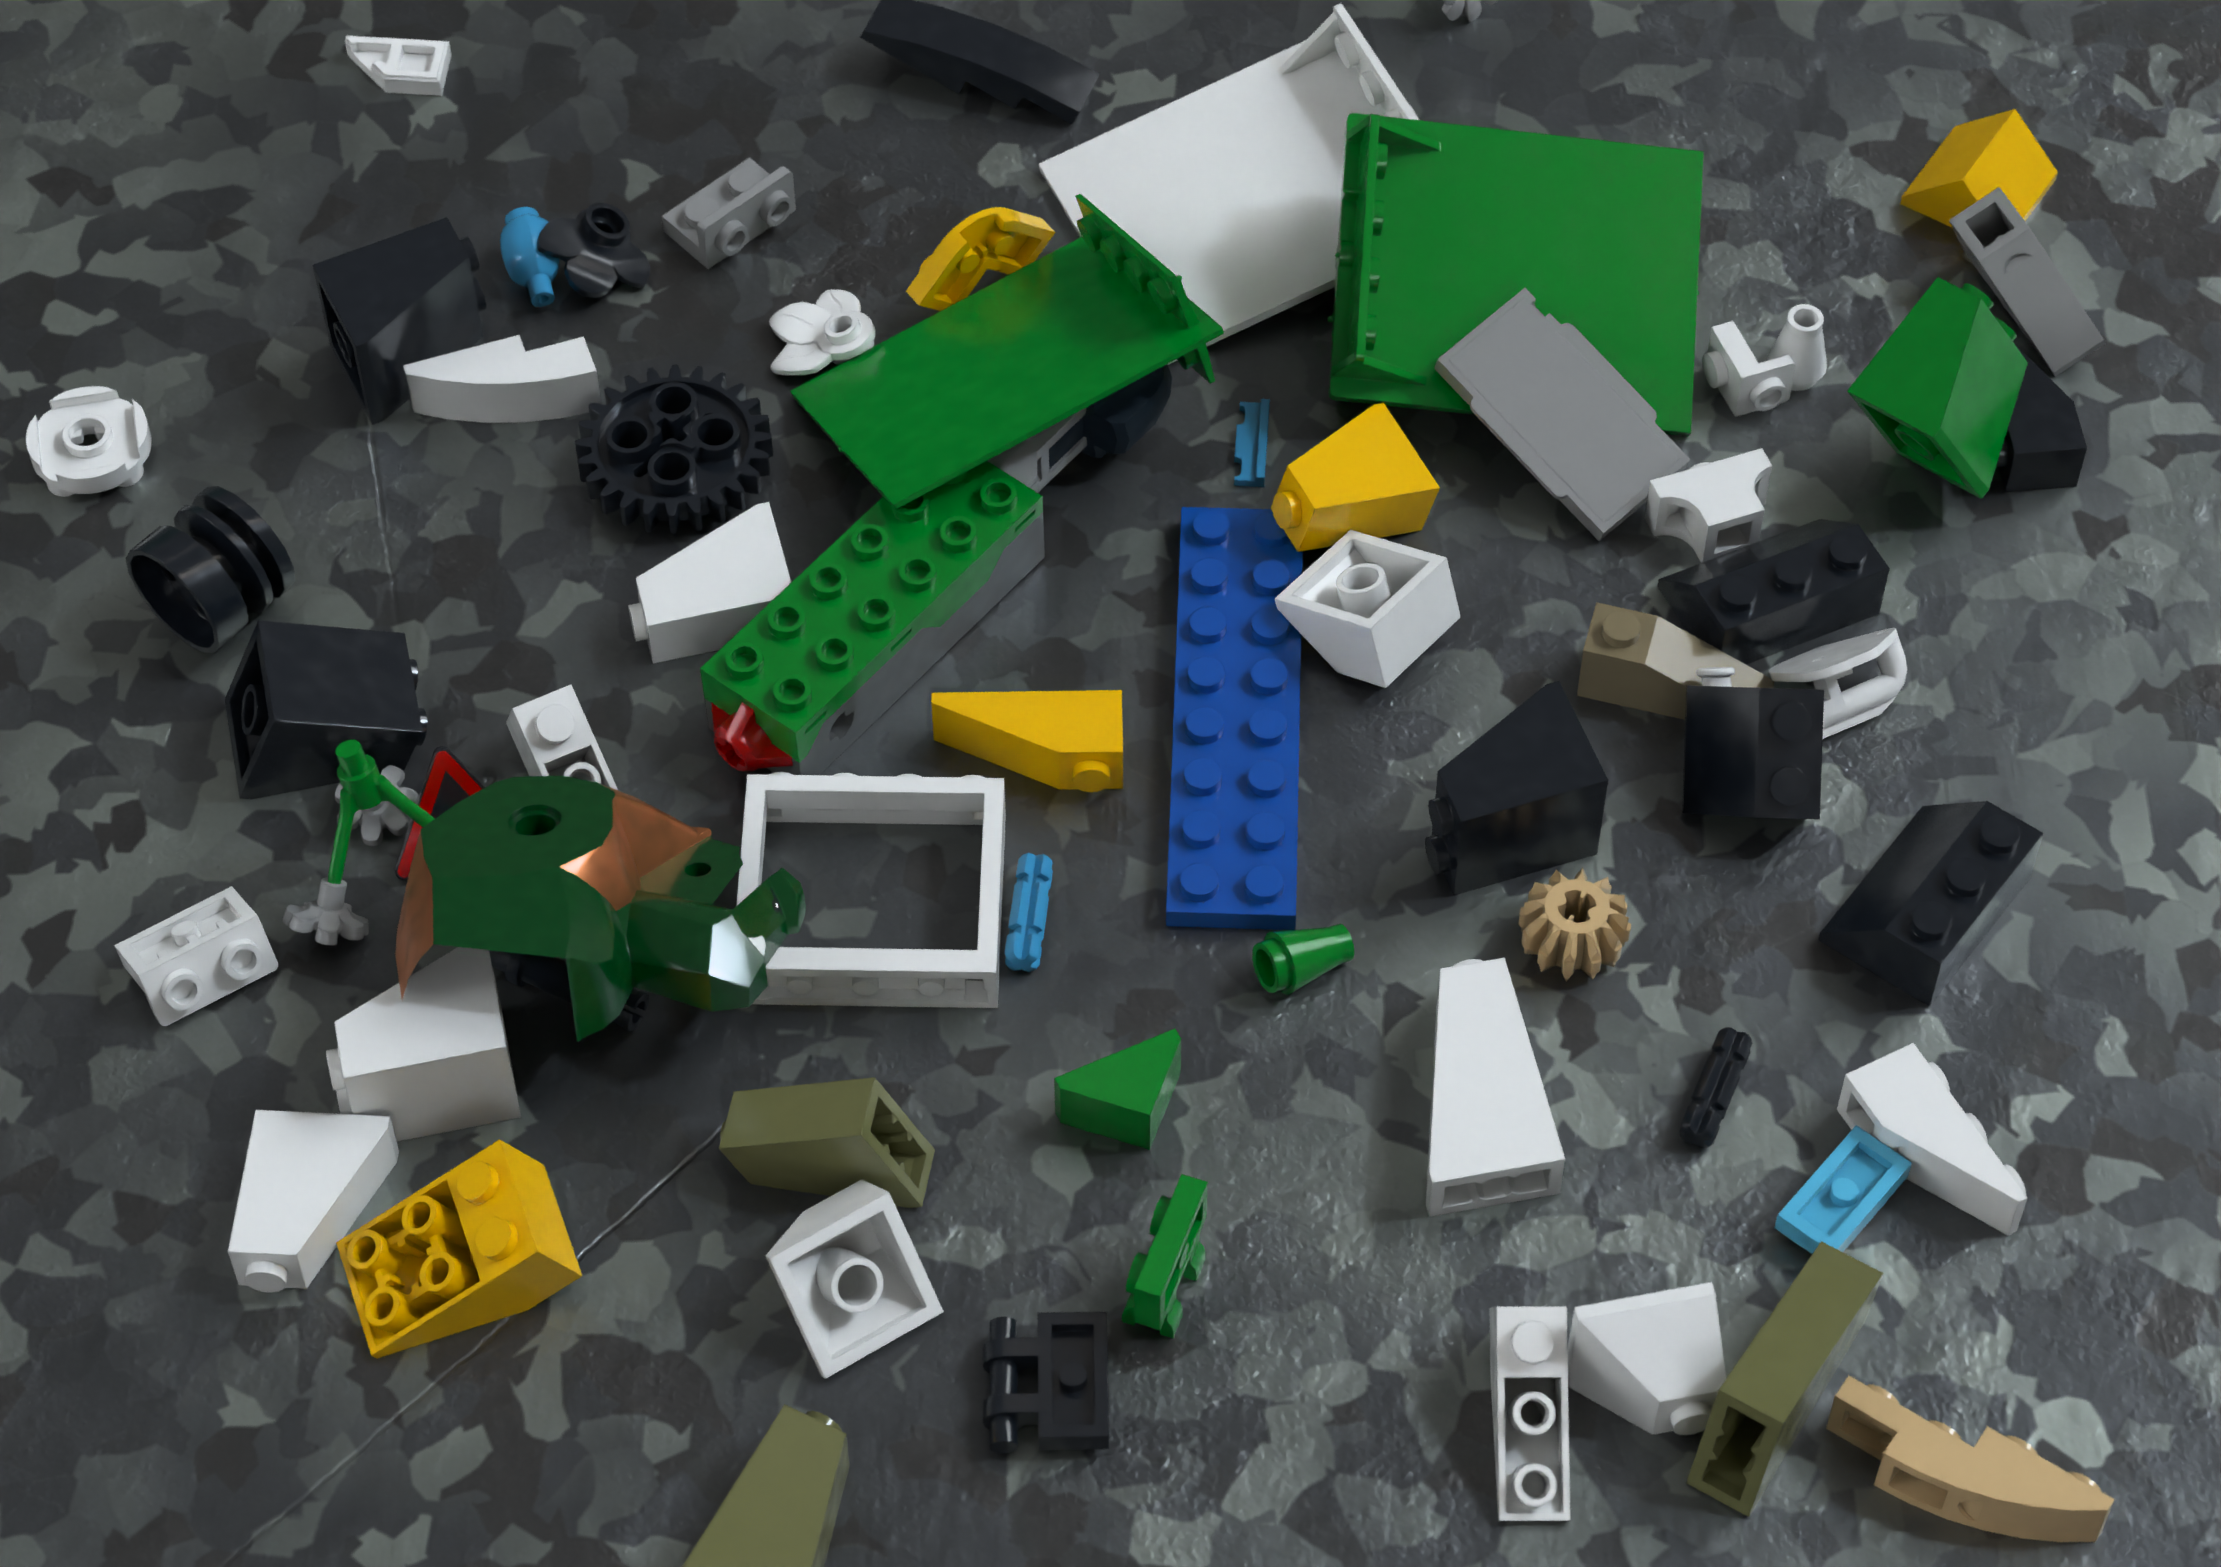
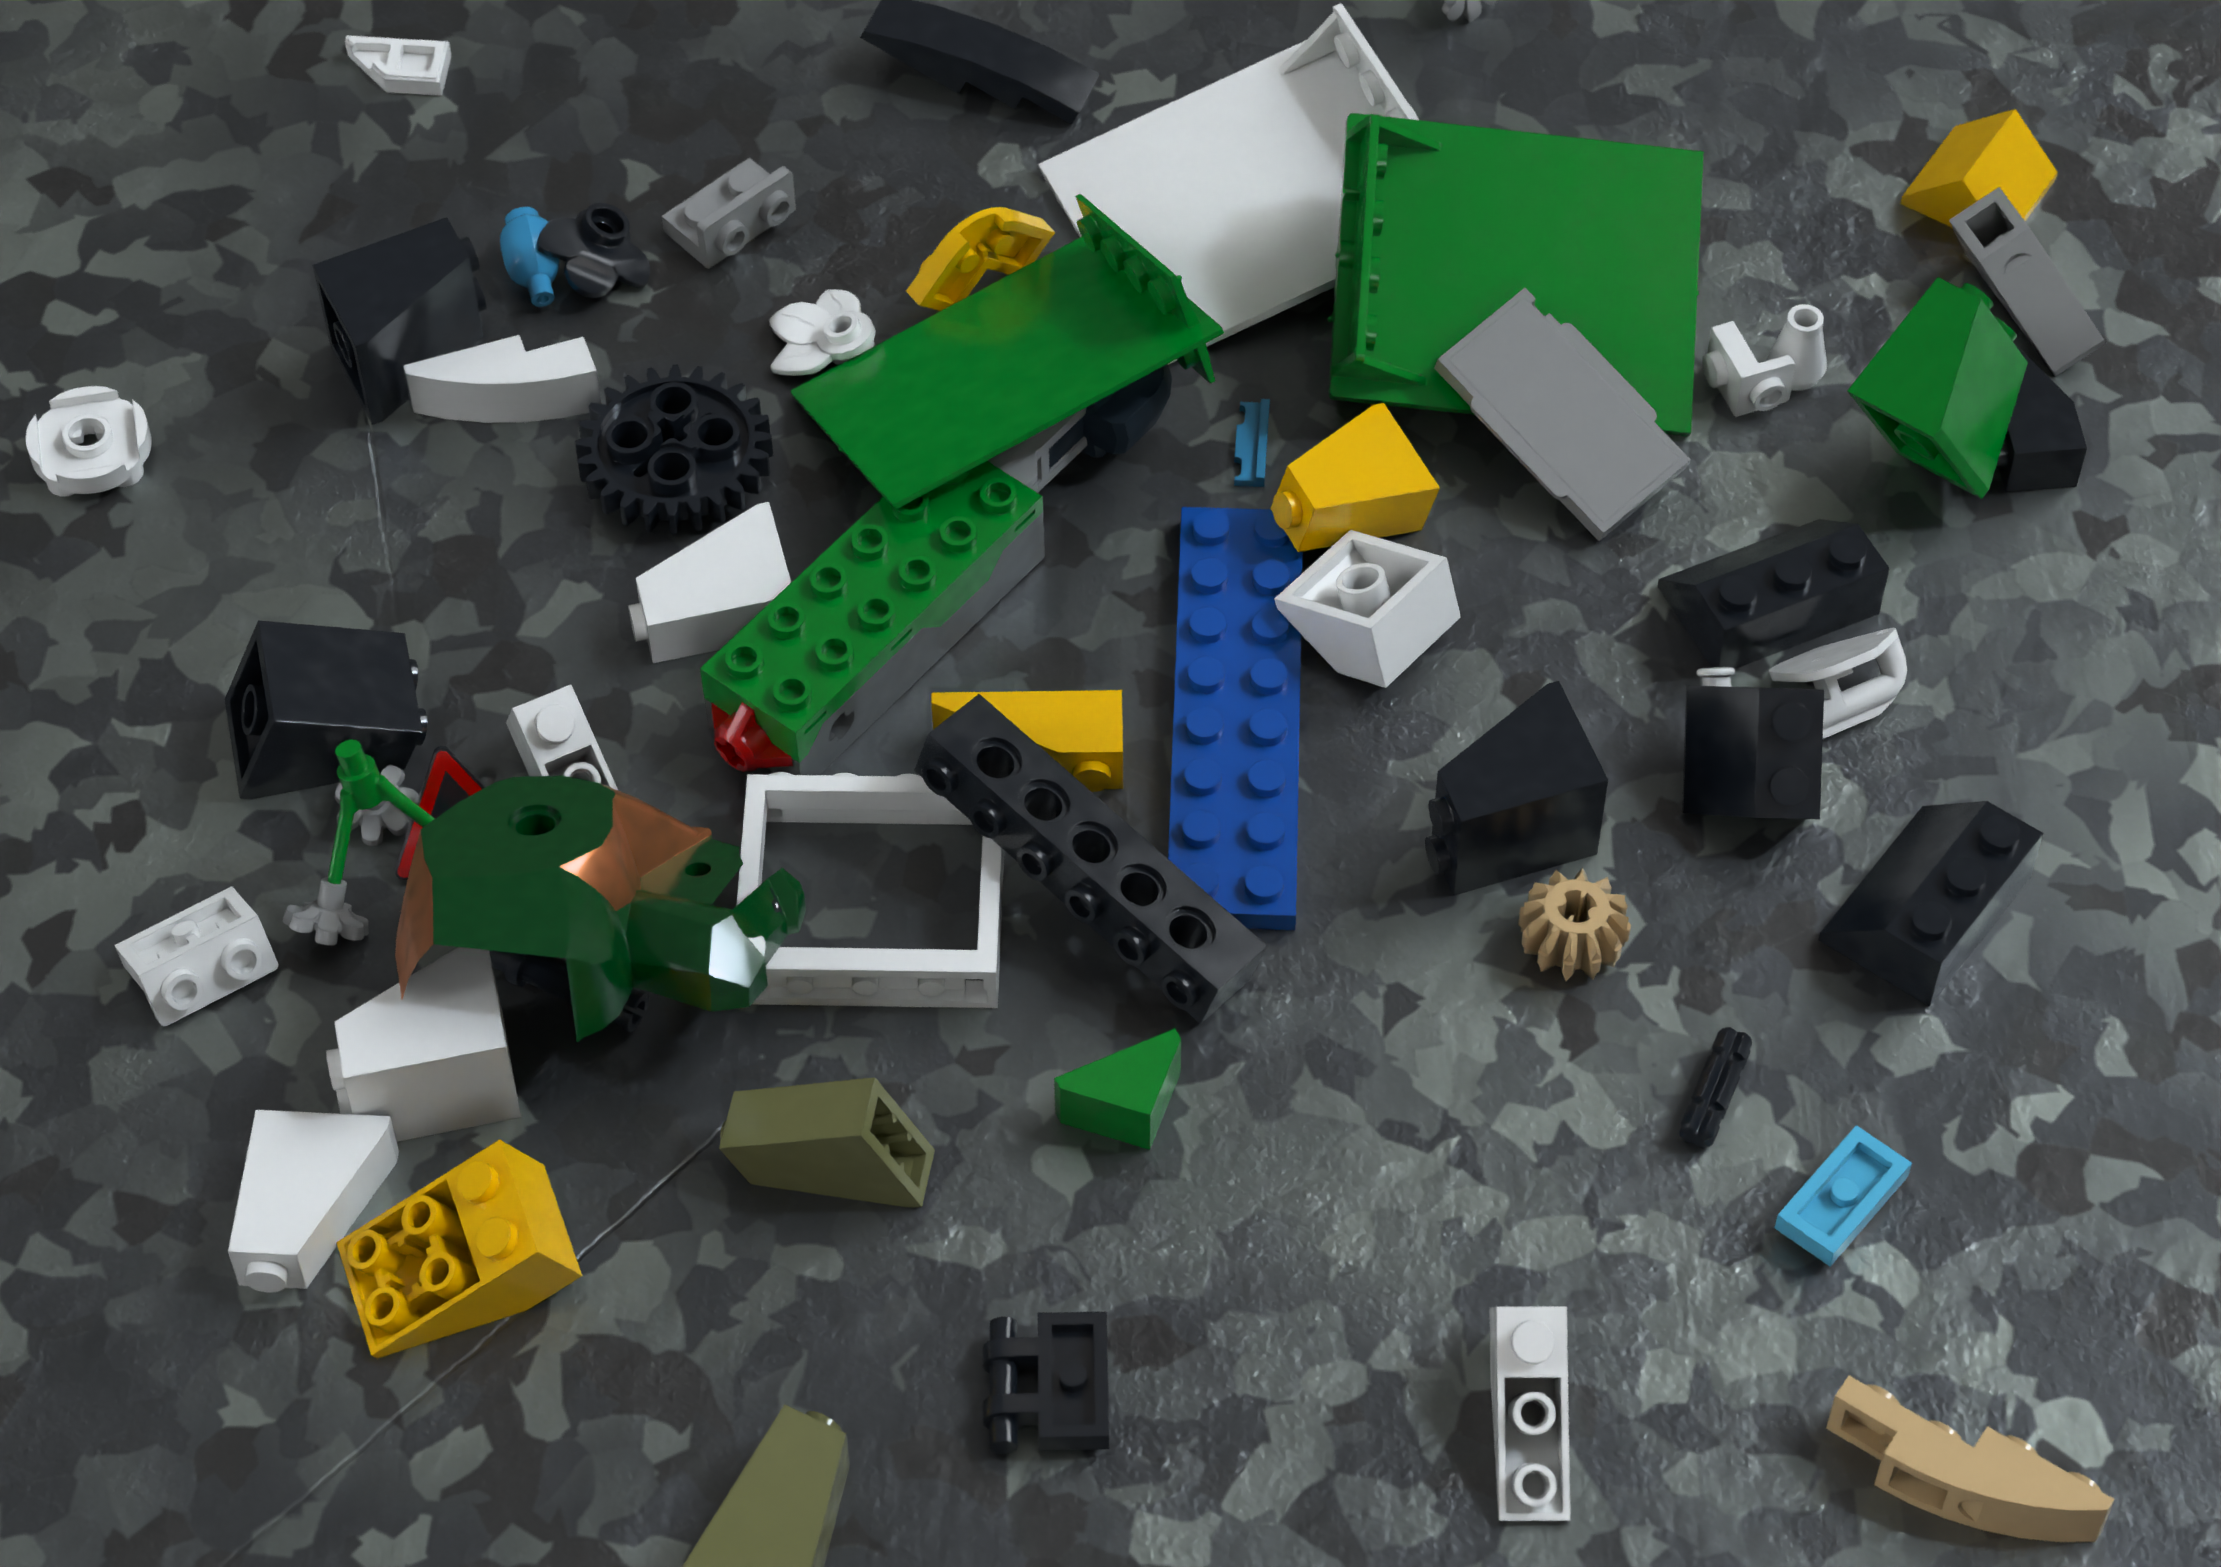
black wheel [126,486,296,653] -> none
white slope [765,1179,944,1379] -> none
dark azure axle [1005,853,1053,972] -> none
green plate [1122,1174,1208,1338] -> none
green cone [1252,924,1355,995] -> none
white slope [1426,958,1565,1217] -> none
white slope [1568,1282,1726,1435] -> none
dark tan slope [1577,602,1775,720] -> none
white brick [1644,448,1772,563] -> none
olive slope [1686,1241,1883,1517] -> none
white slope [1837,1043,2028,1236] -> none
none -> black brick [914,694,1267,1024]

